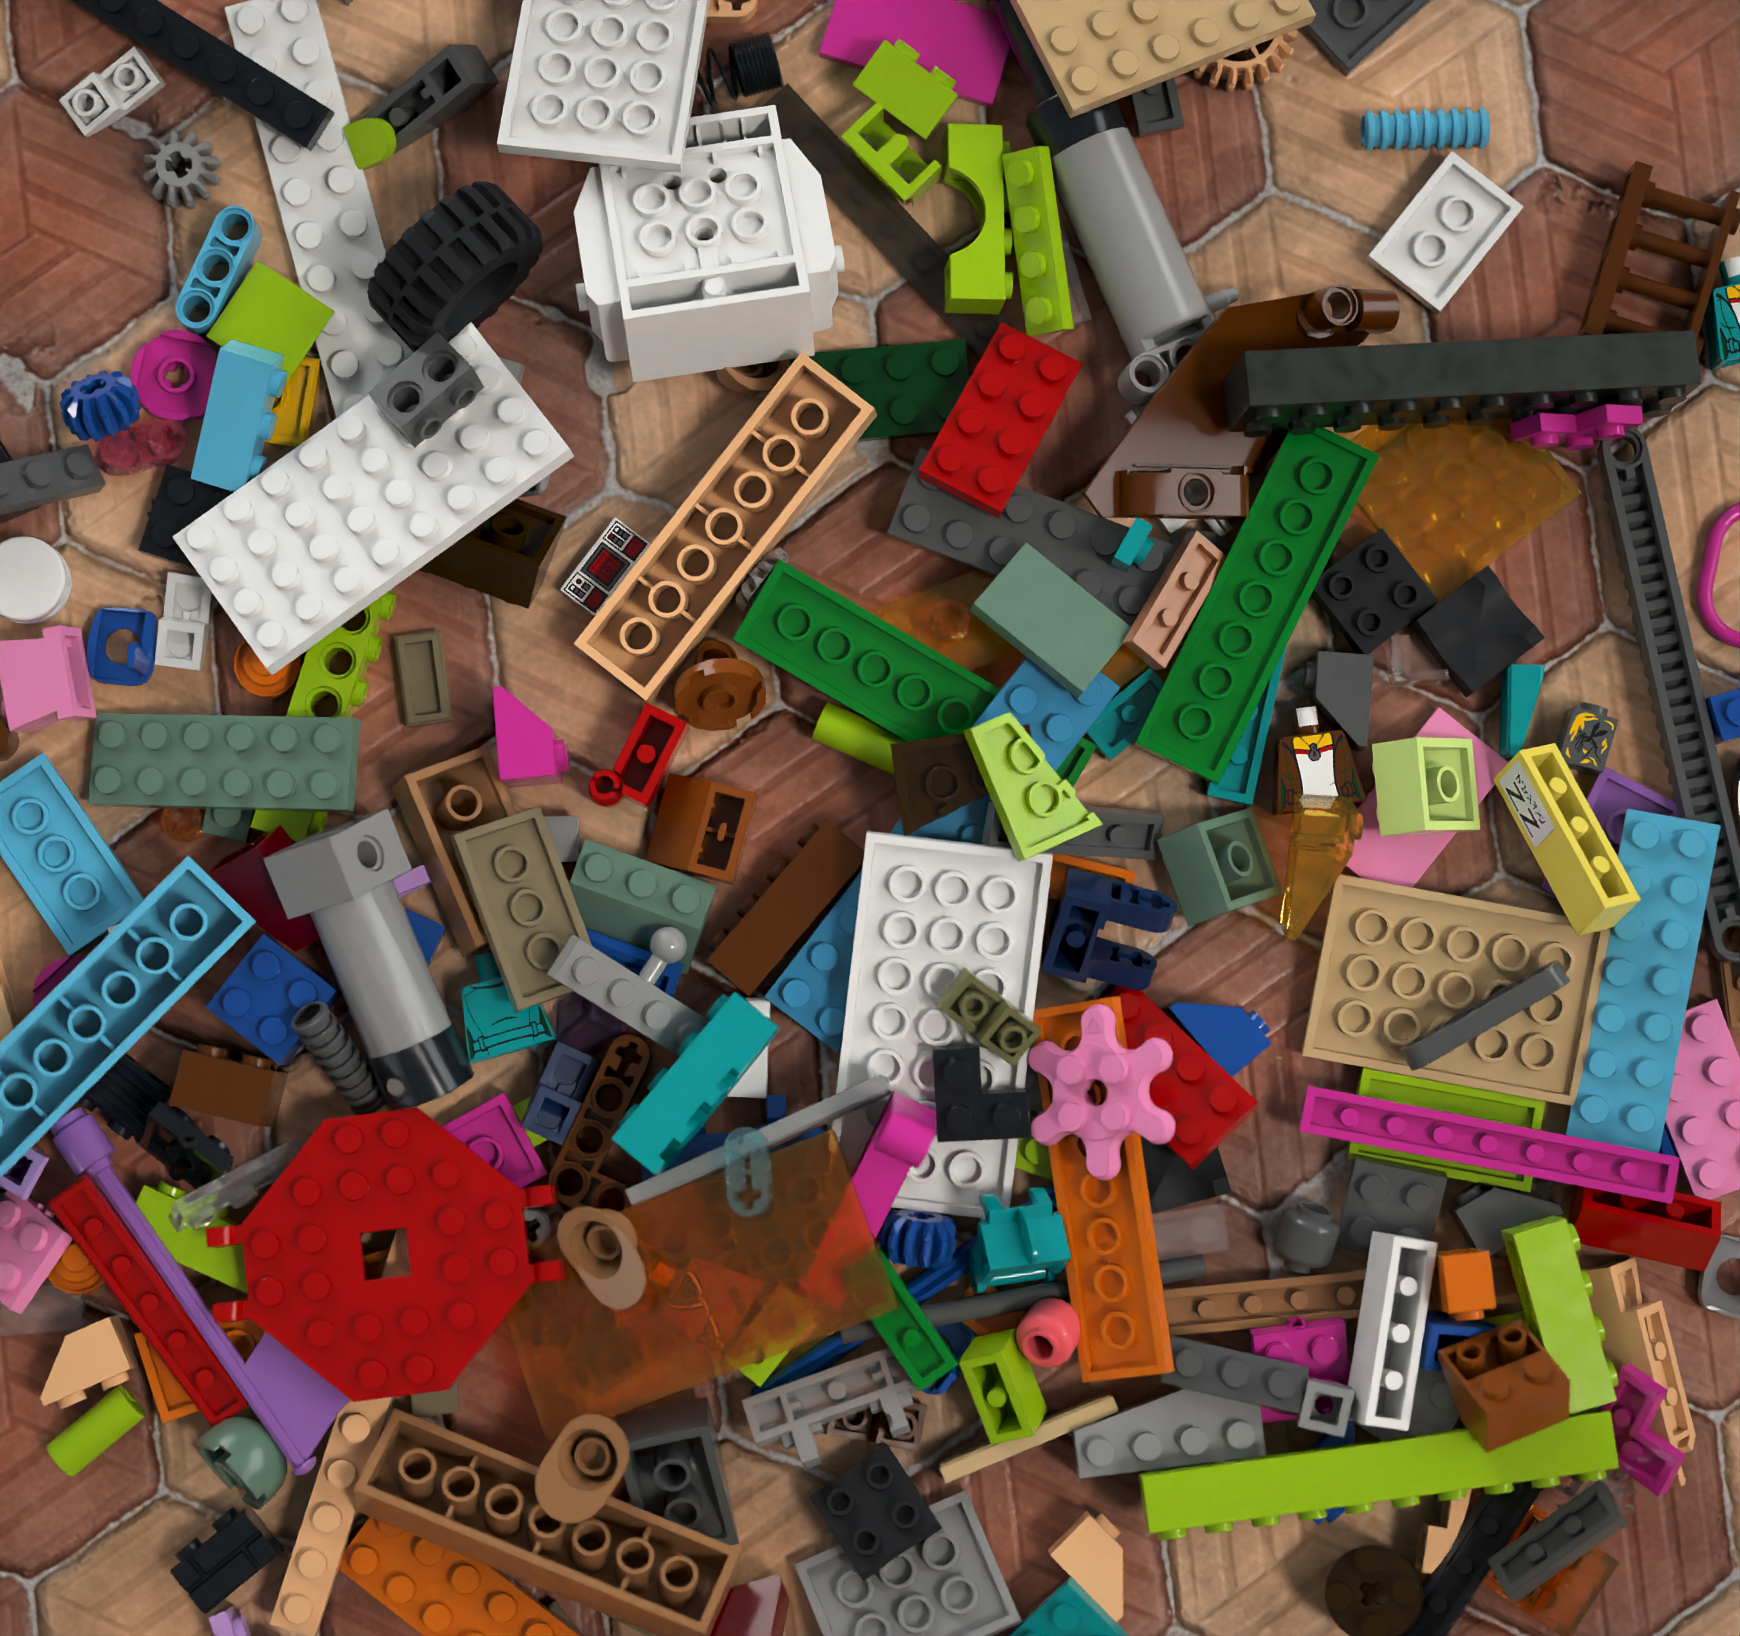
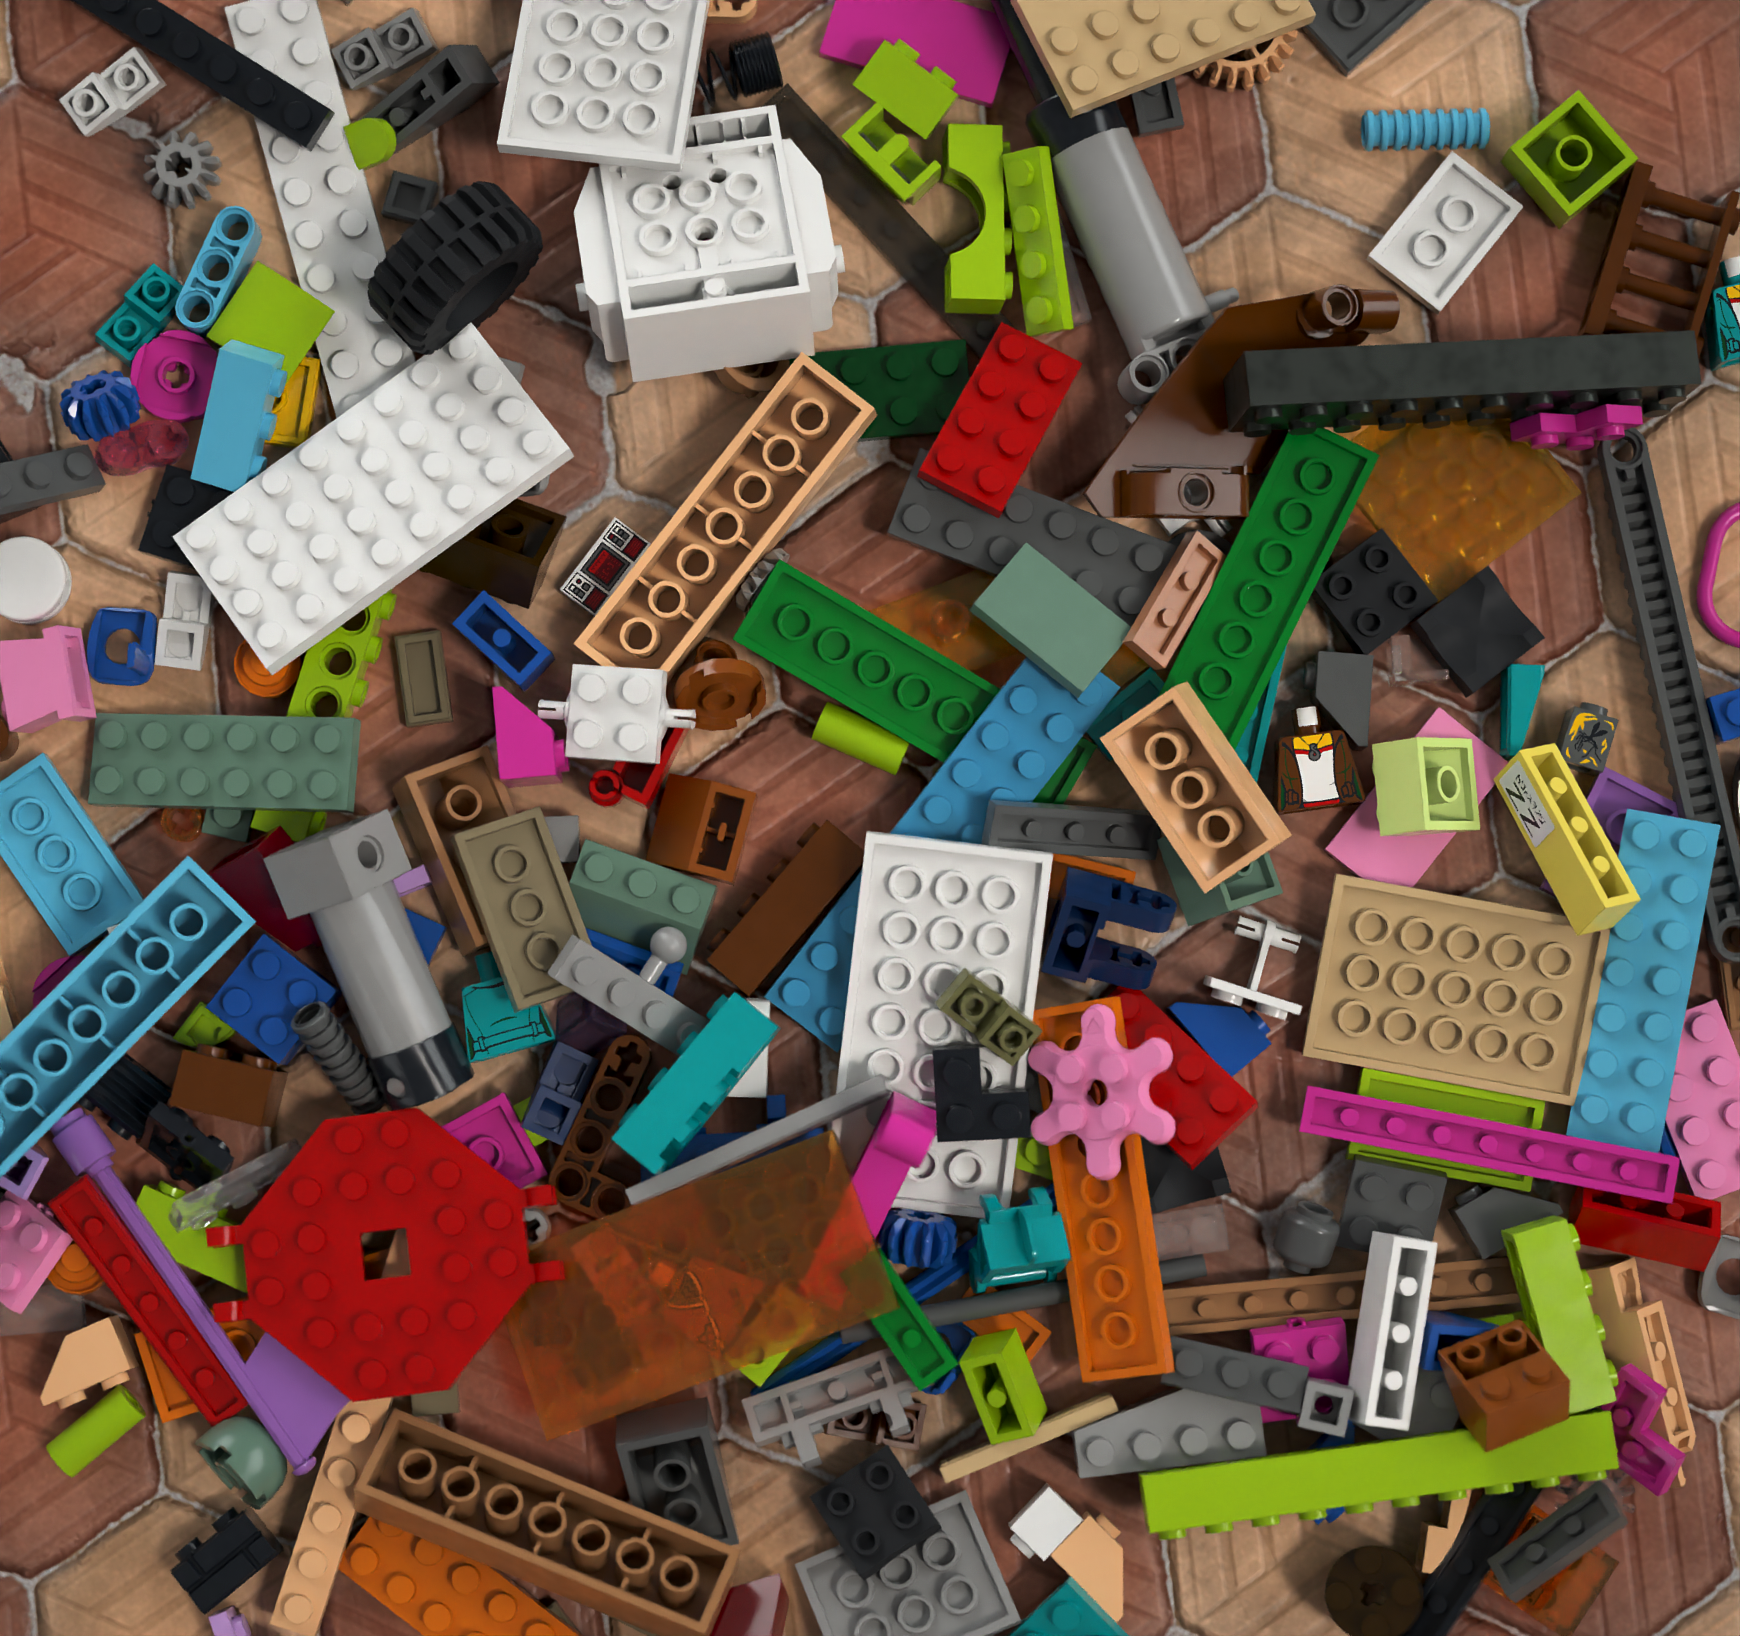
dark grey brick [368,332,484,448] -> none
medium nougat piece [535,1414,630,1523] -> none
medium nougat piece [557,1206,646,1310] -> none
clear light blue beam [724,1127,772,1217] -> none
dark brown wing [890,724,1032,836] -> none
lime wing [963,712,1103,861] -> none
coral head [1016,1297,1080,1368] -> none
teal plate [1111,517,1154,573] -> none
clear yellow slope [1280,794,1363,940] -> none
dark grey beam [1400,960,1570,1071] -> none
orange brick [1431,1248,1496,1321] -> none
none -> teal slope [95,263,183,368]
none -> lime tile [173,1001,237,1047]
none -> light grey slope [331,7,439,91]
none -> dark grey tile [381,170,439,225]
none -> blue brick [452,590,556,692]
none -> white plate [538,664,696,764]
none -> white brick [1008,1483,1083,1561]
none -> light nougat slope [1100,681,1292,893]
none -> white plate [1203,915,1302,1020]
none -> lime brick [1500,90,1639,229]

